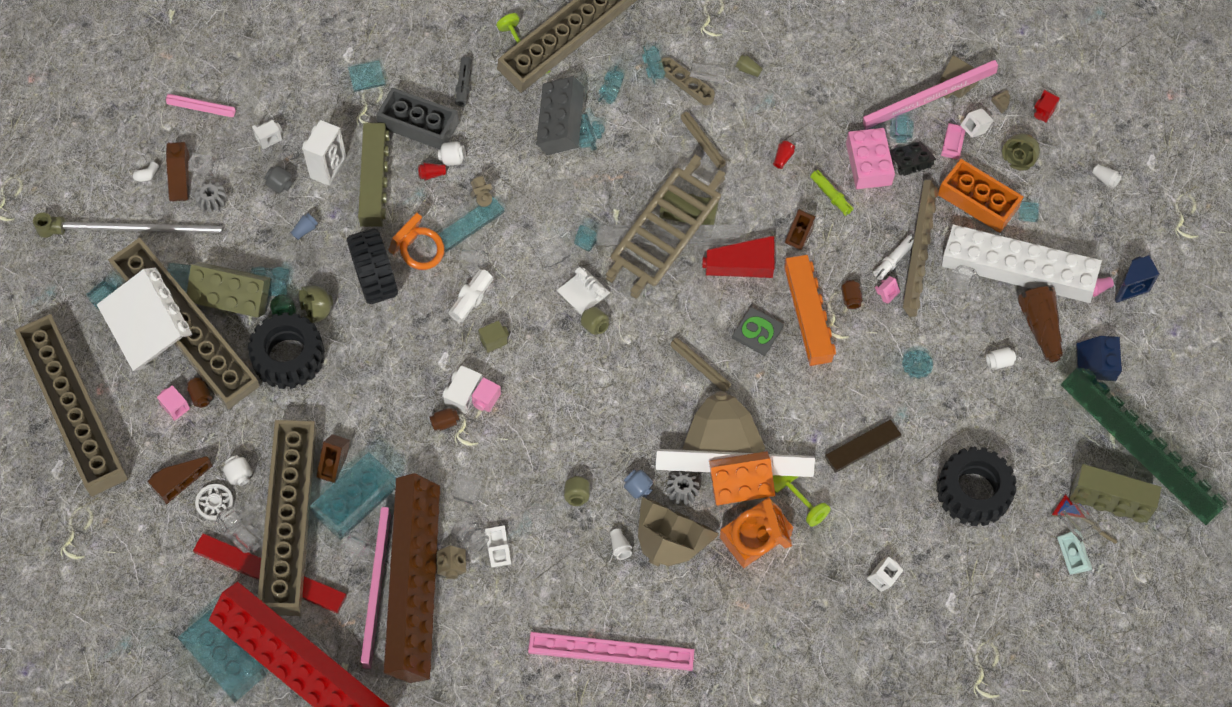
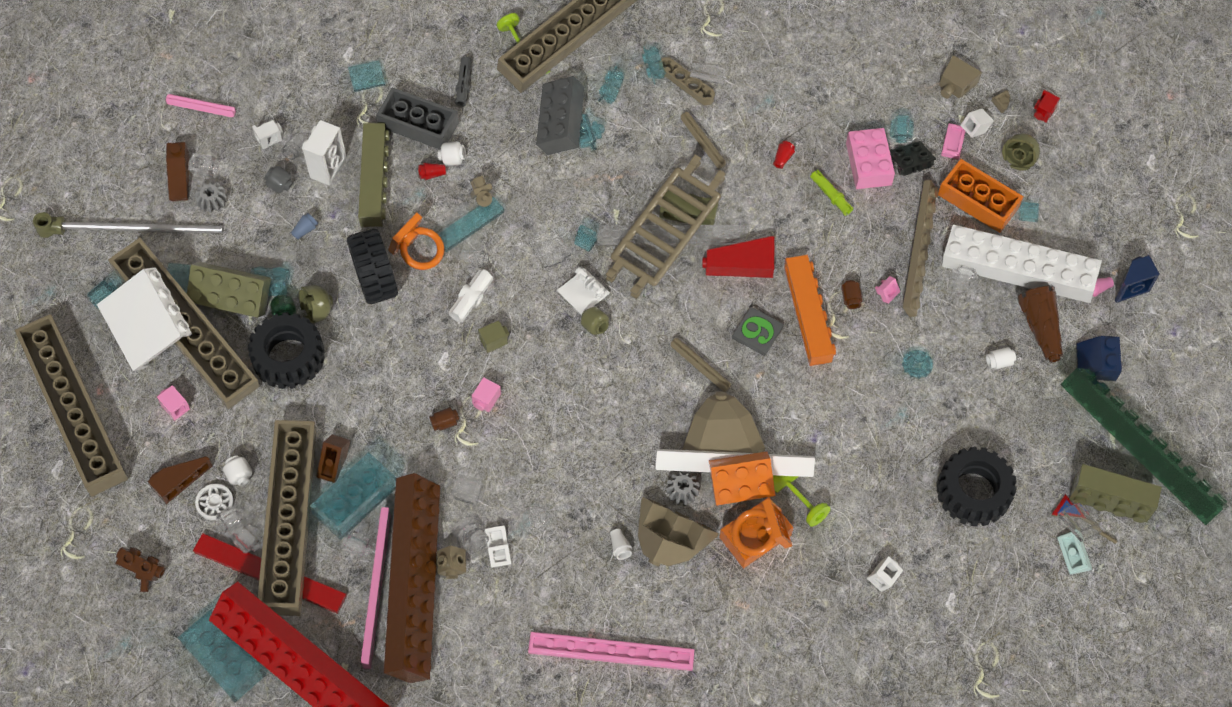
white arm [133,162,159,182] -> none
reddish brown brick [187,378,212,408] -> none
white brick [442,366,482,414] -> none
olive head [564,476,590,506] -> none
sand blue head [624,469,653,499] -> none
olive cone [735,54,763,77] -> none
reddish brown slope [785,209,816,250] -> none
dark brown tile [825,419,901,473] -> none
bright pink tile [863,60,998,130] -> none
white pin [873,235,914,280] -> none
white cone [1092,164,1121,188] -> none
none -> reddish brown brick [115,547,166,592]

